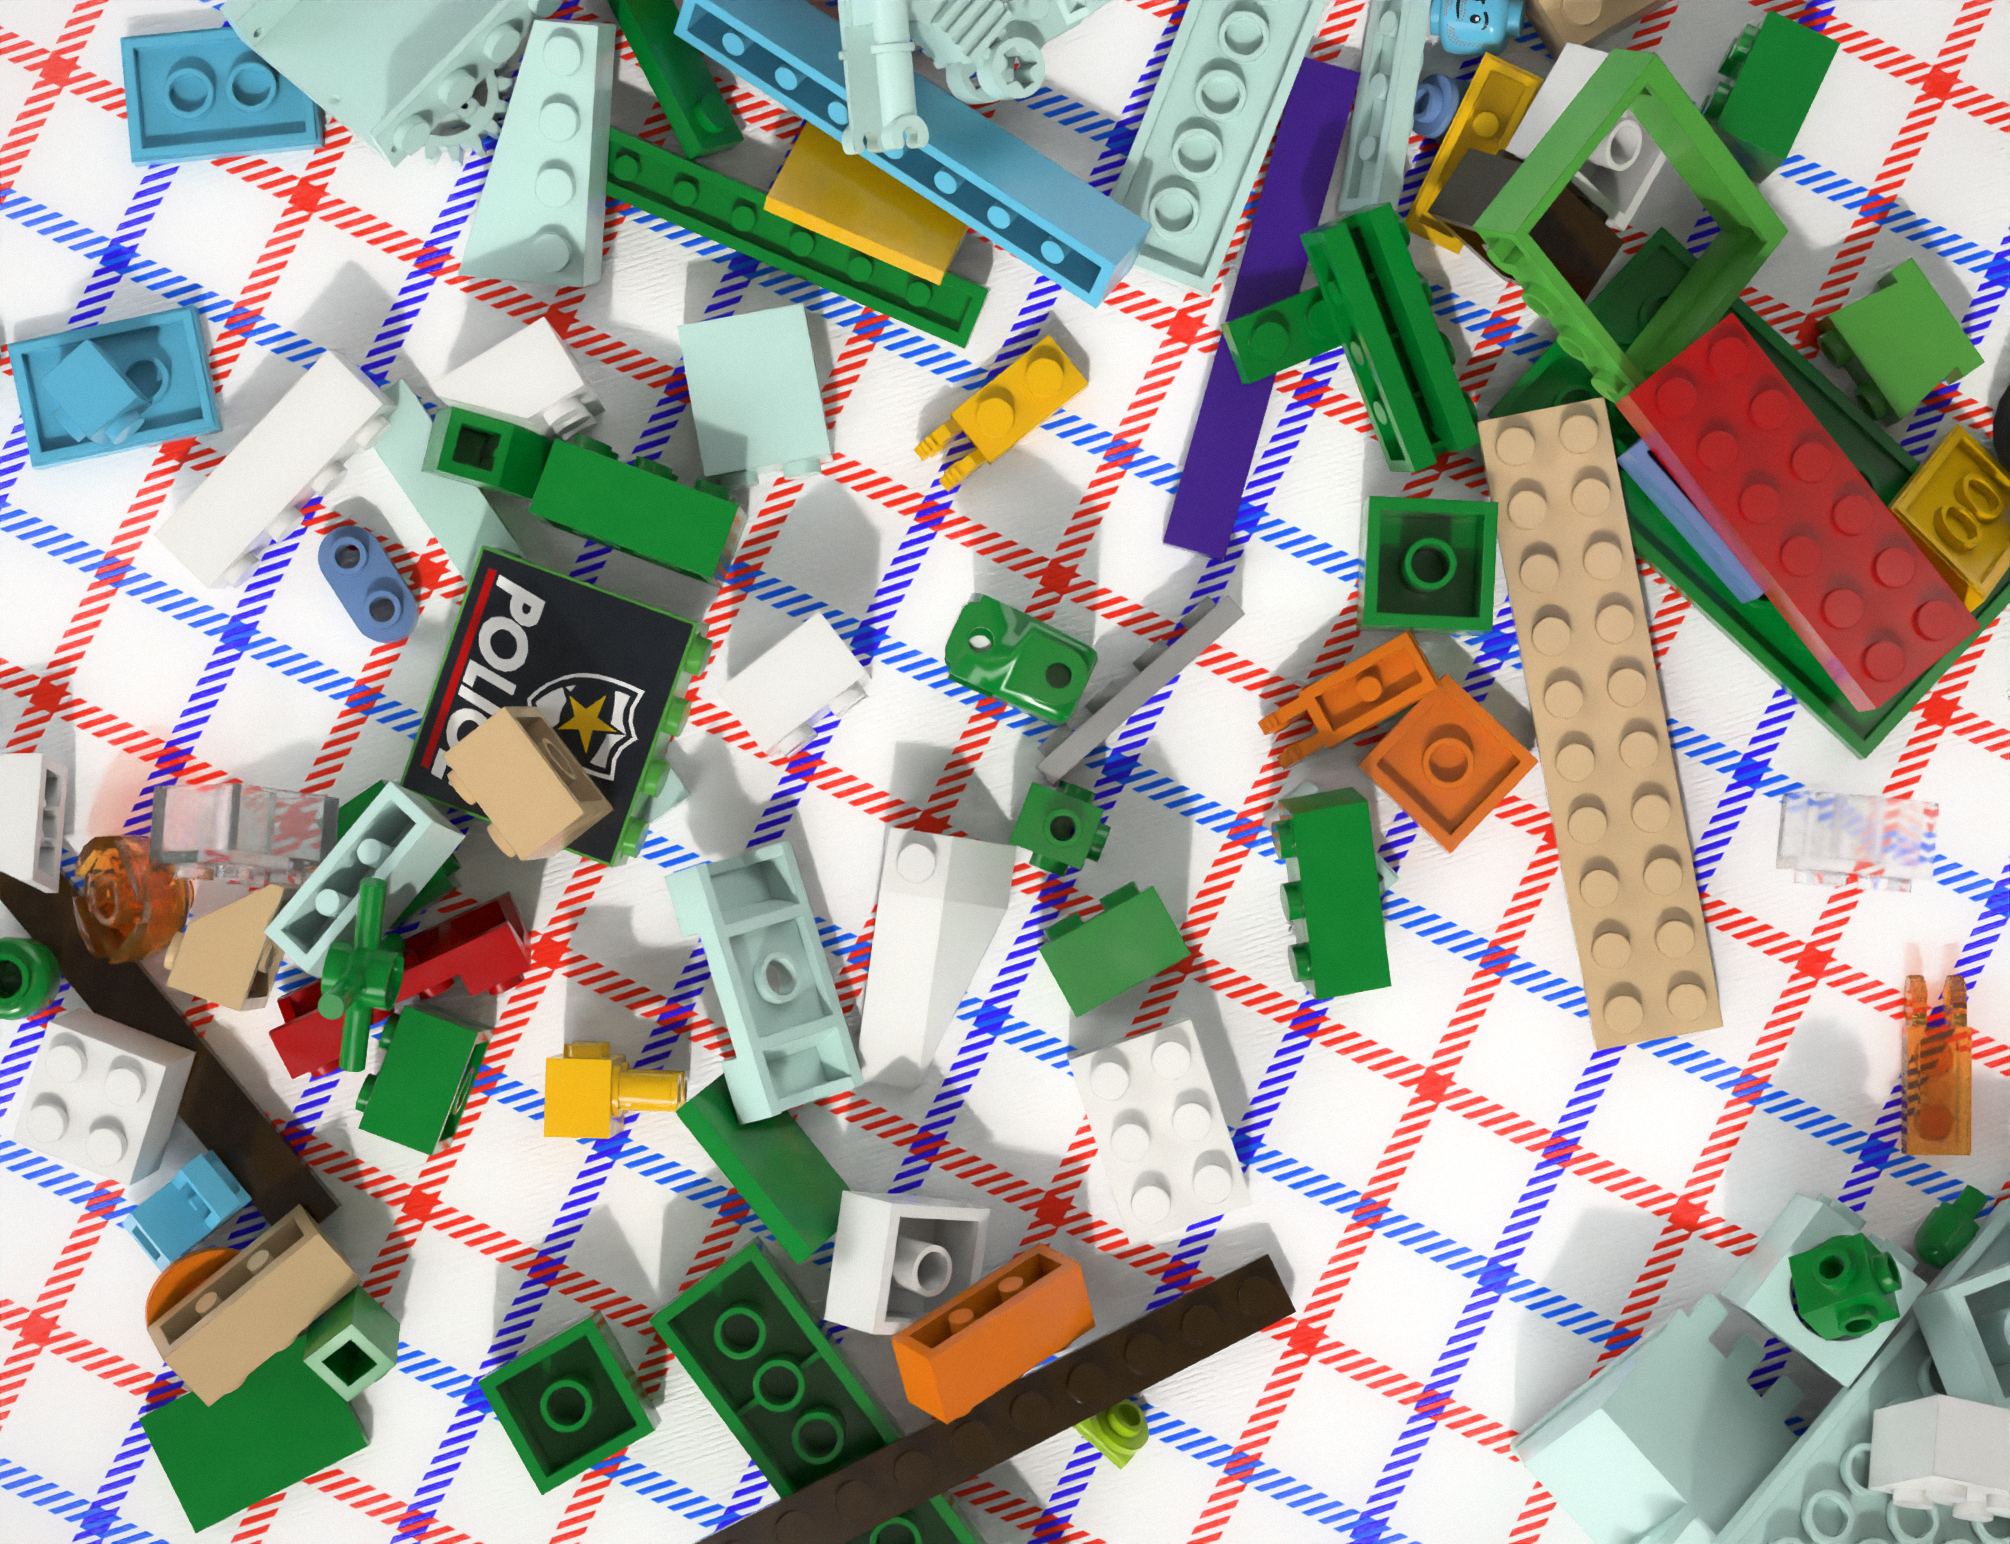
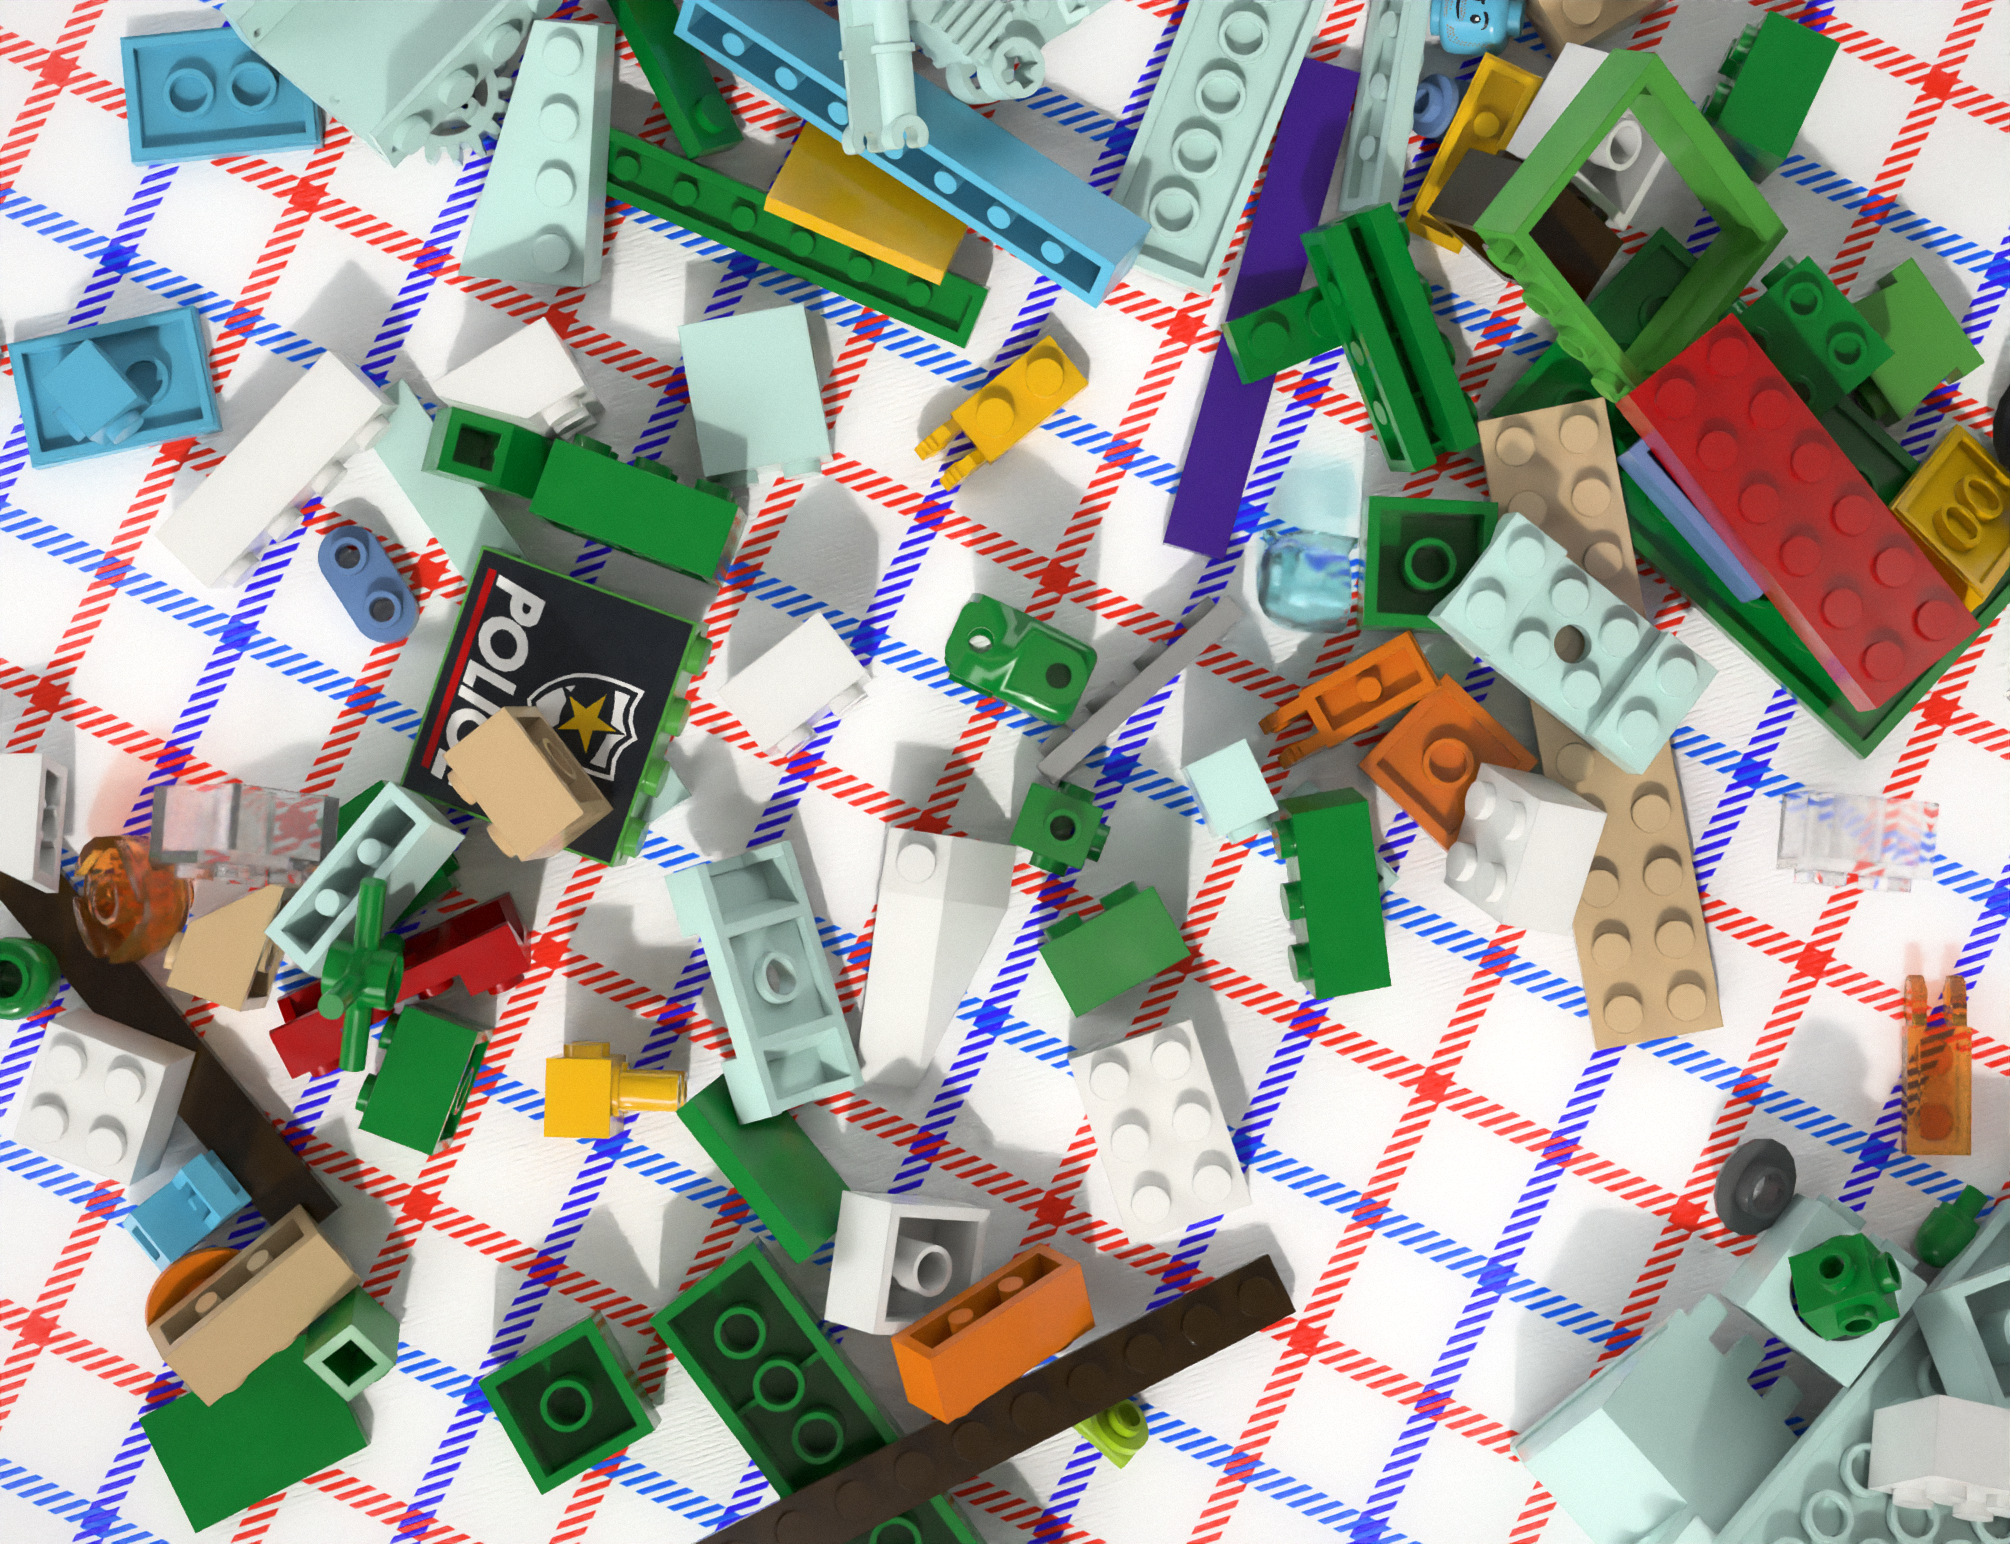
none -> light aqua brick [1180,739,1279,845]
none -> clear light blue helmet [1256,529,1359,634]
none -> light aqua piece [1427,512,1719,775]
none -> white brick [1443,762,1607,937]
none -> dark grey piece [1713,1139,1797,1235]
none -> green brick [1718,255,1895,420]

